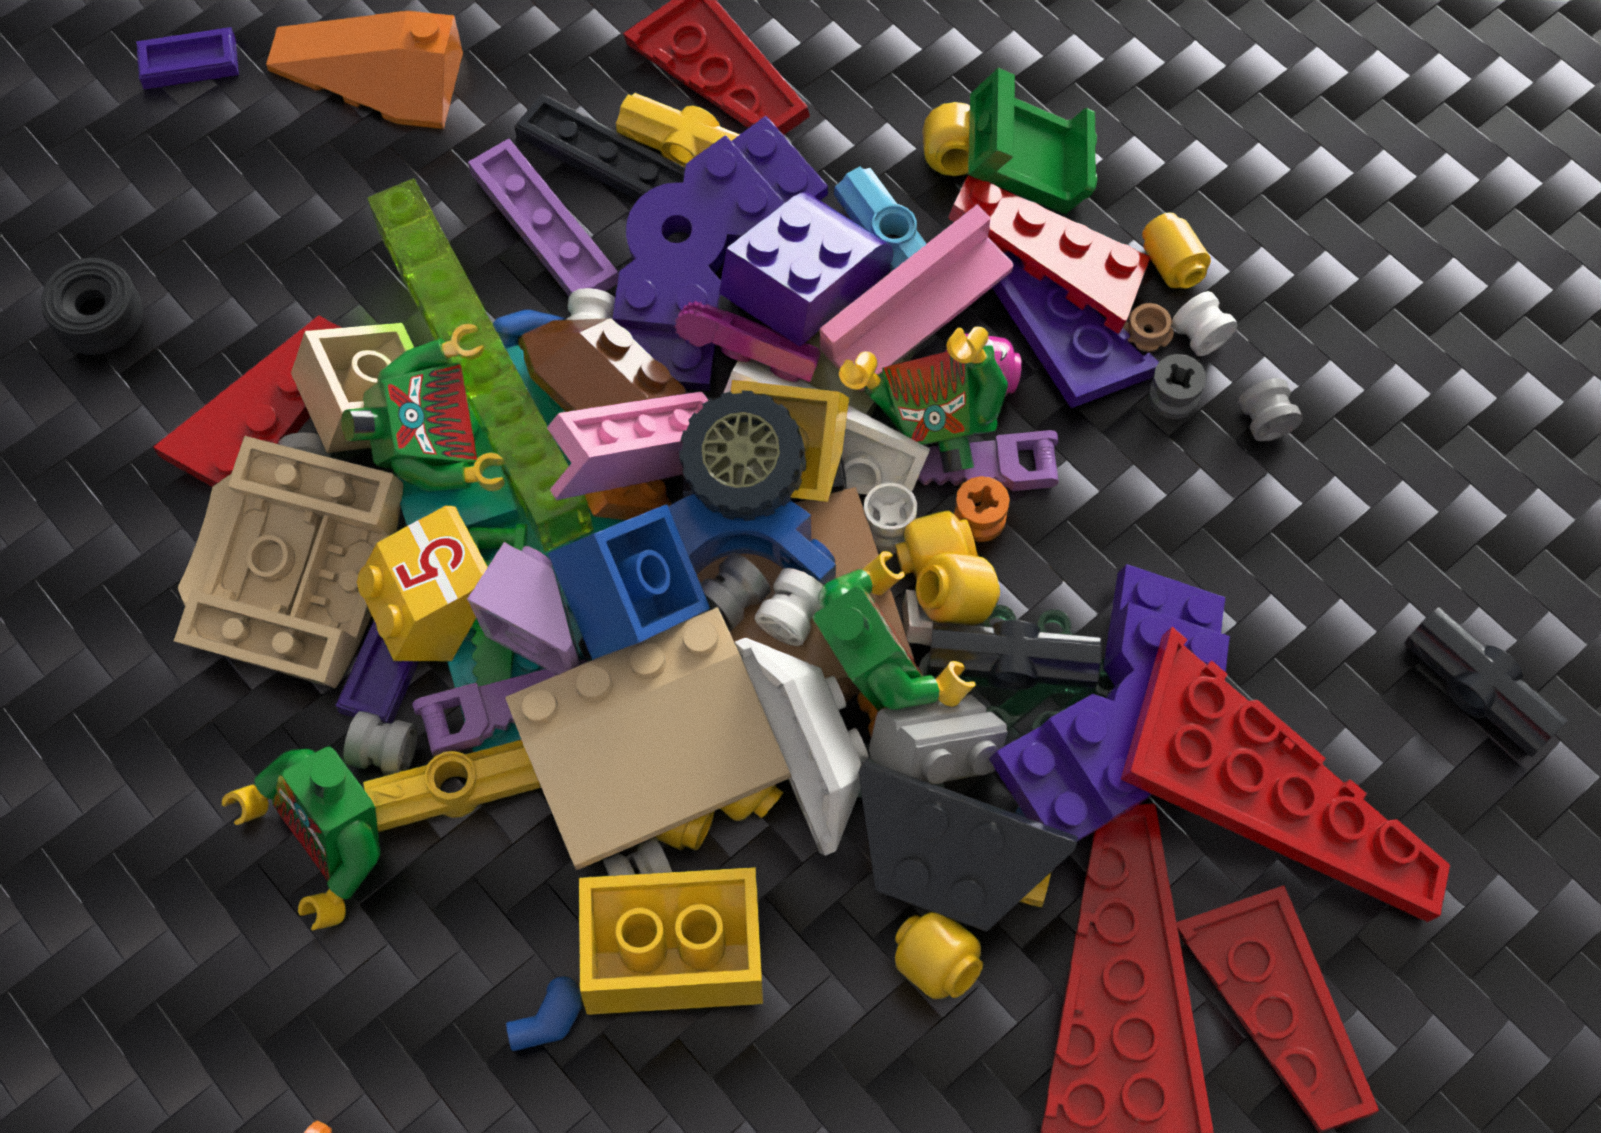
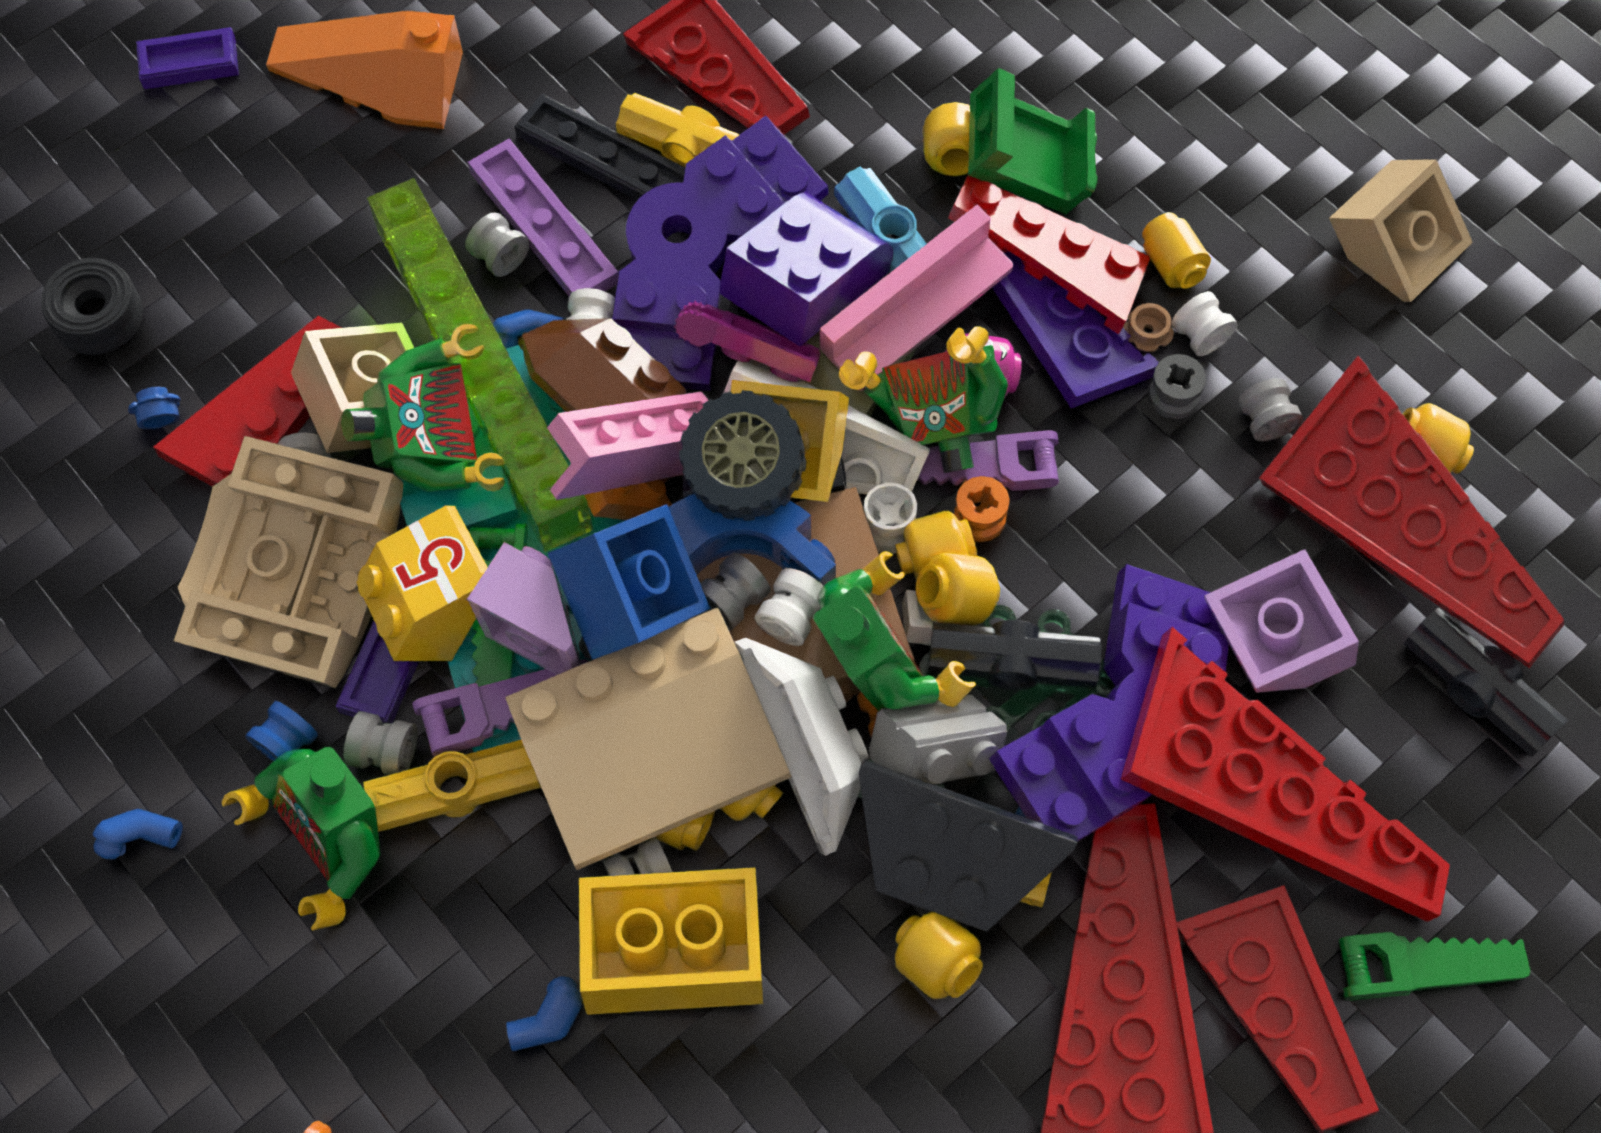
none -> blue arm [93,809,183,859]
none -> blue plate [128,387,180,429]
none -> blue wheel [245,701,318,762]
none -> light grey wheel [465,212,529,277]
none -> lavender slope [1204,549,1359,693]
none -> red wing [1259,355,1564,668]
none -> tan slope [1329,160,1473,302]
none -> green piece [1338,932,1530,1001]
none -> yellow head [1402,403,1474,474]

